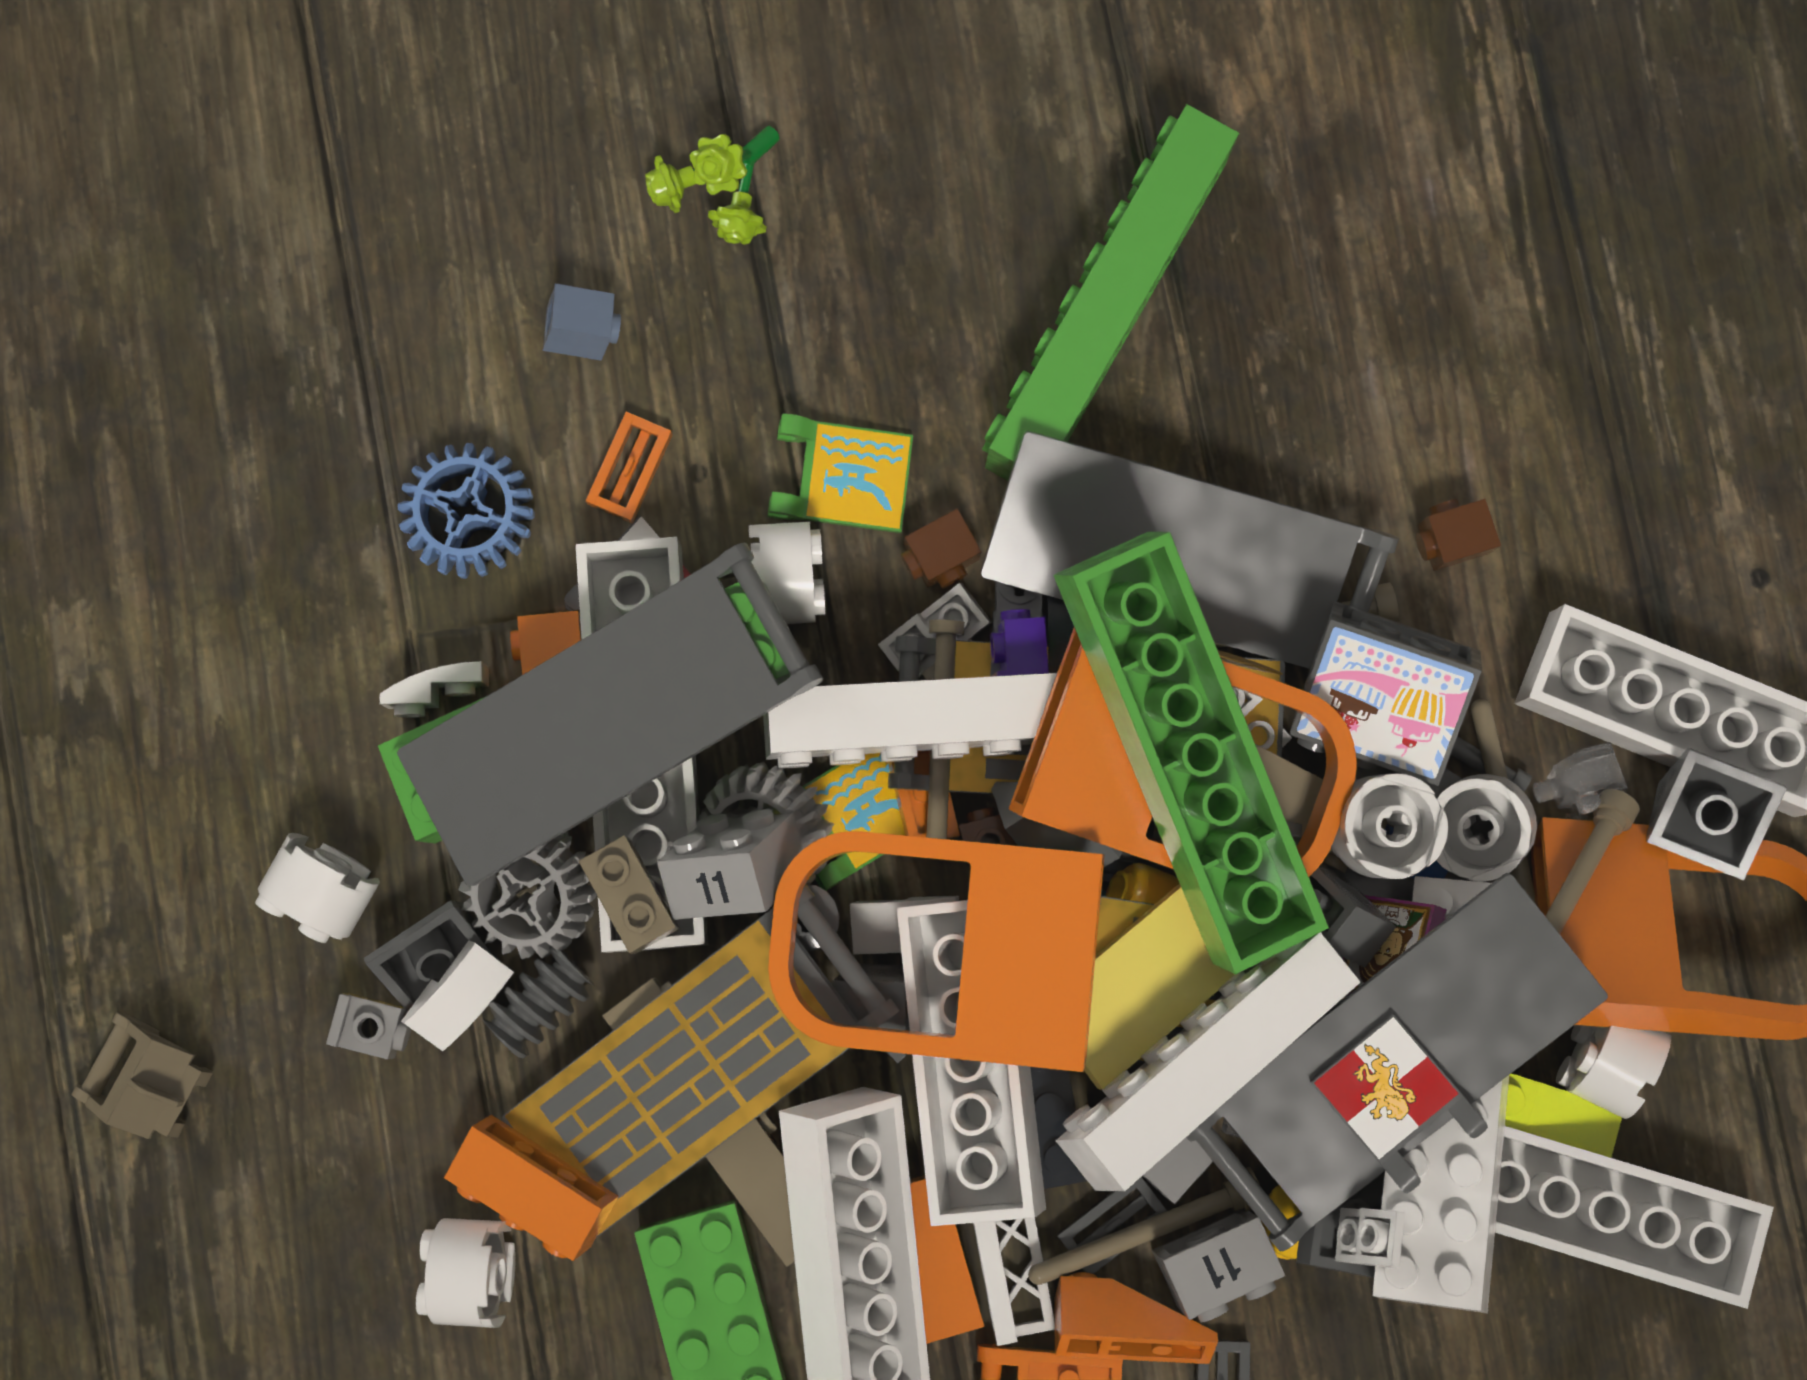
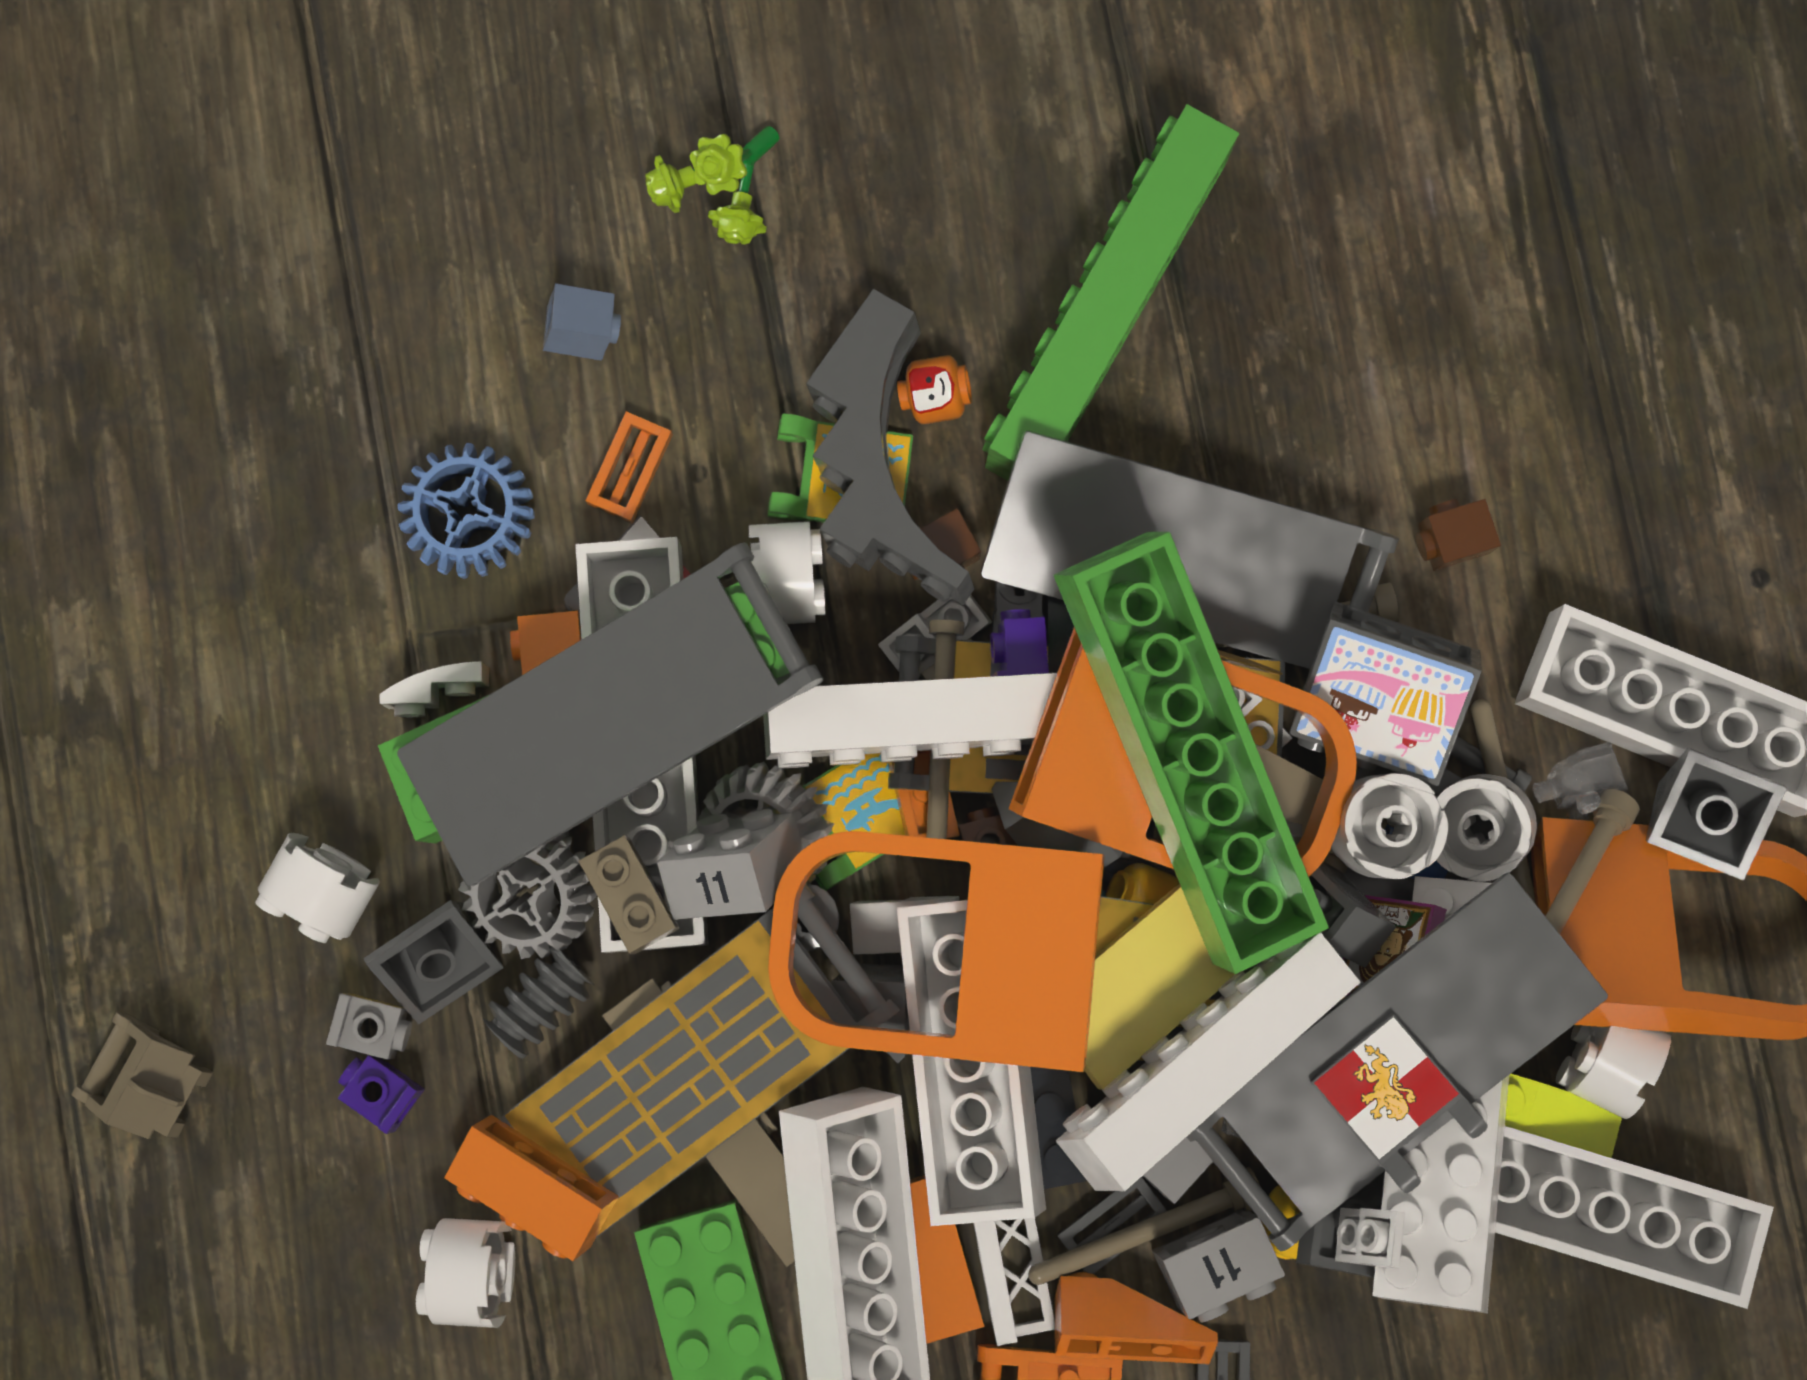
white slope [401,940,514,1051] -> none
none -> dark purple brick [338,1055,425,1134]
none -> dark grey arch [806,289,974,605]
none -> head [897,355,972,424]

